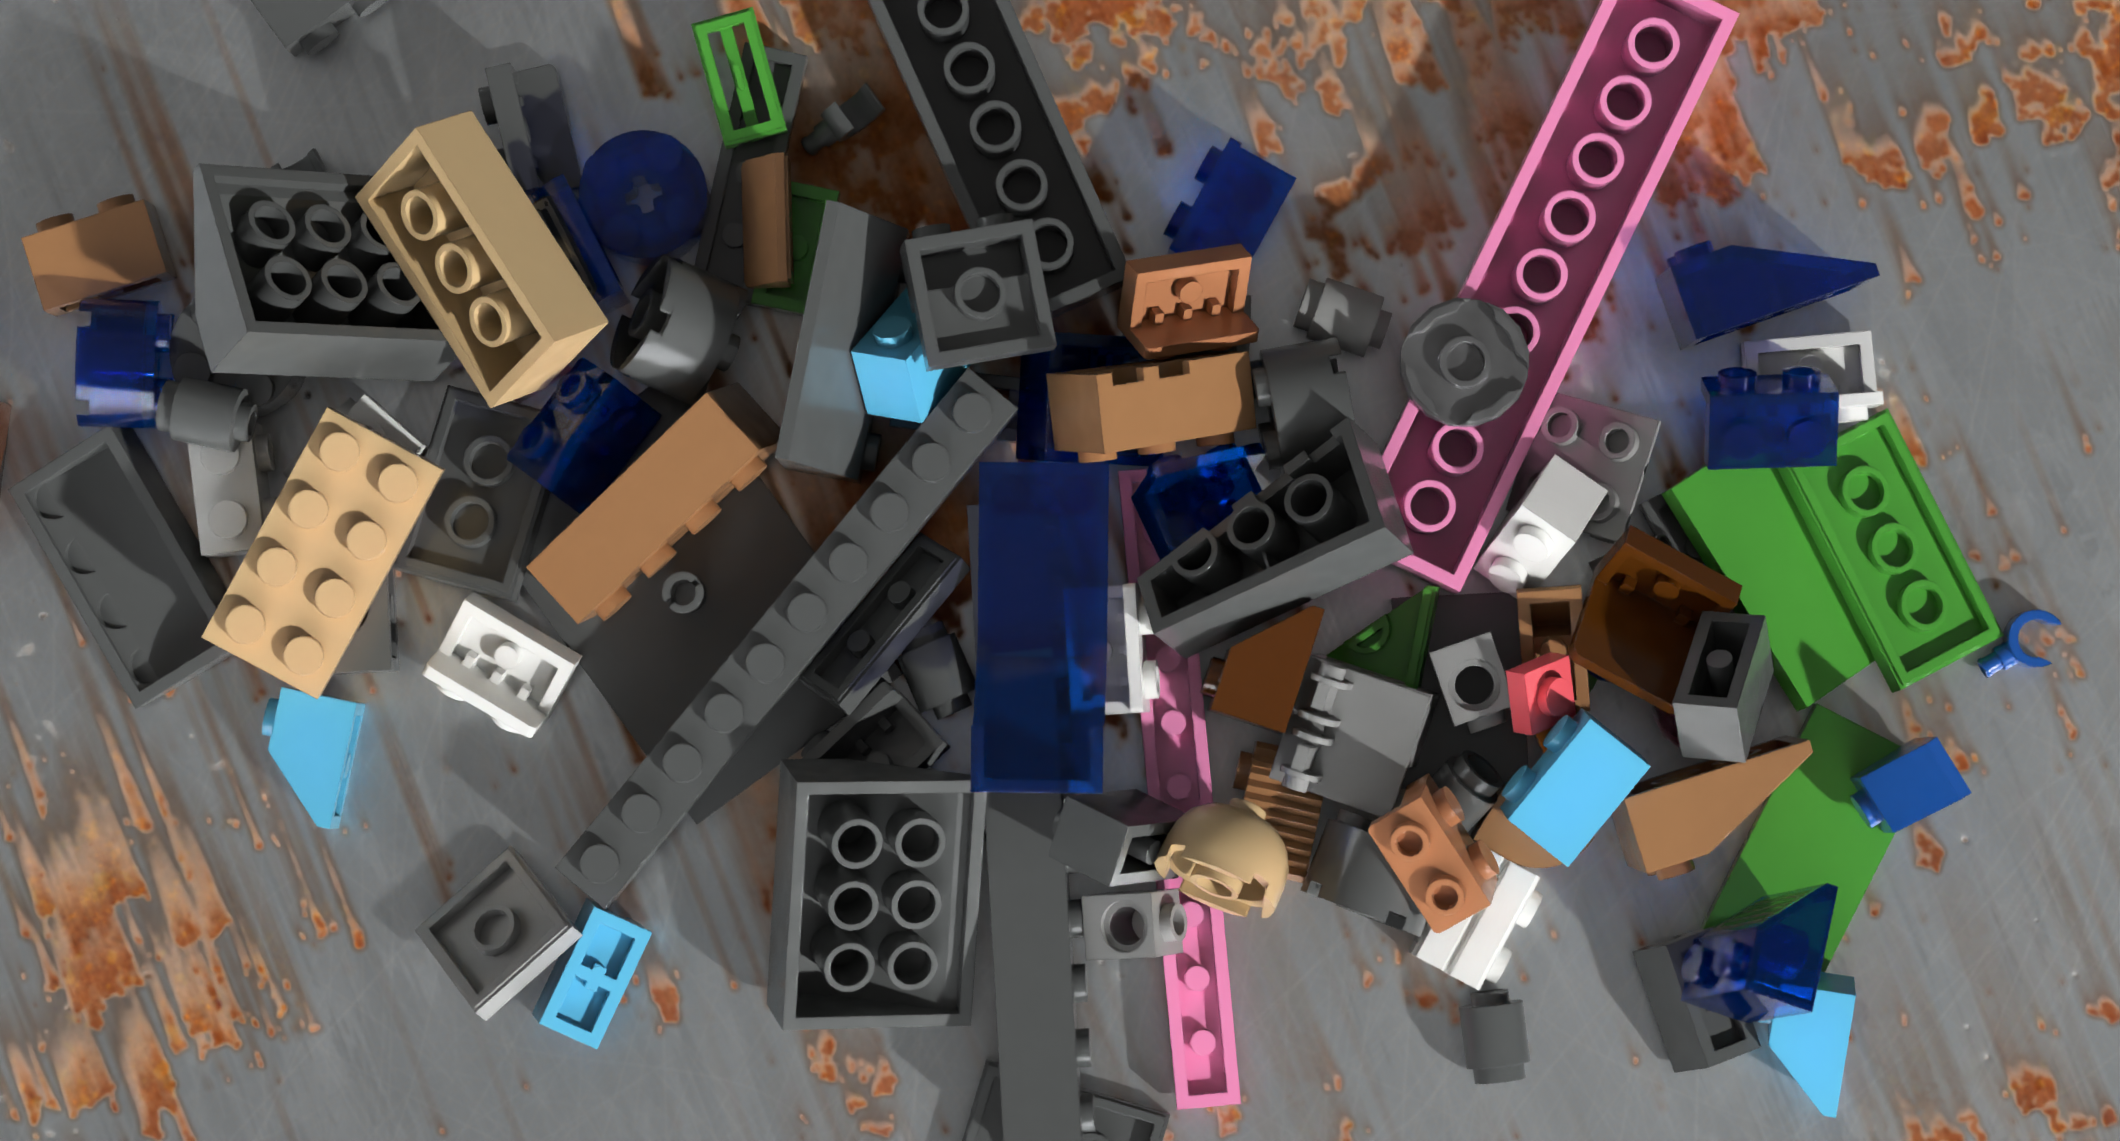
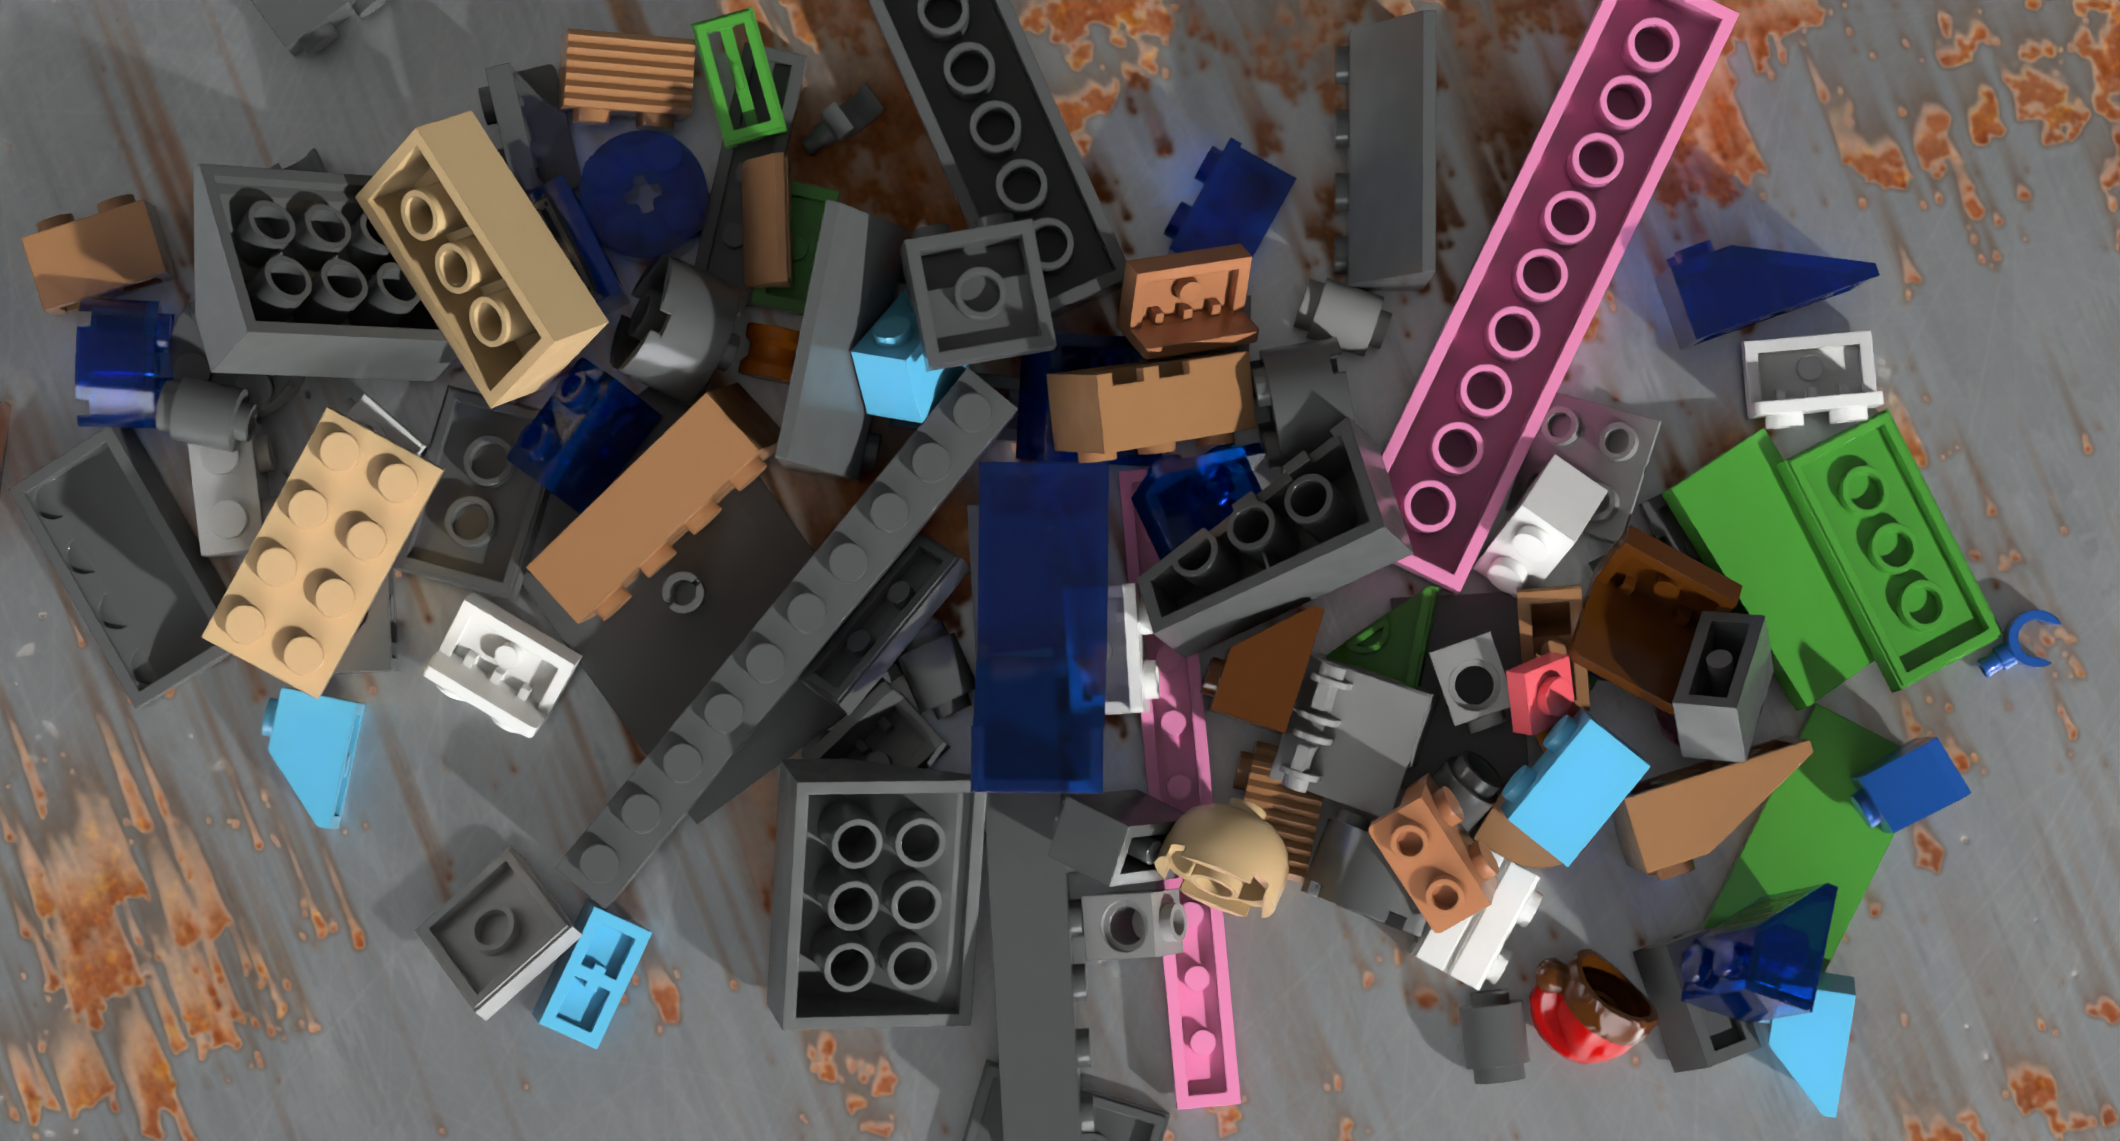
flat silver tile [1400,298,1529,427] -> none
clear blue bracket [1701,365,1839,470] -> none
none -> medium nougat brick [557,28,696,131]
none -> orange wheel [738,322,800,385]
none -> dark grey slope [1333,10,1437,291]
none -> reddish brown piece [1529,949,1659,1064]

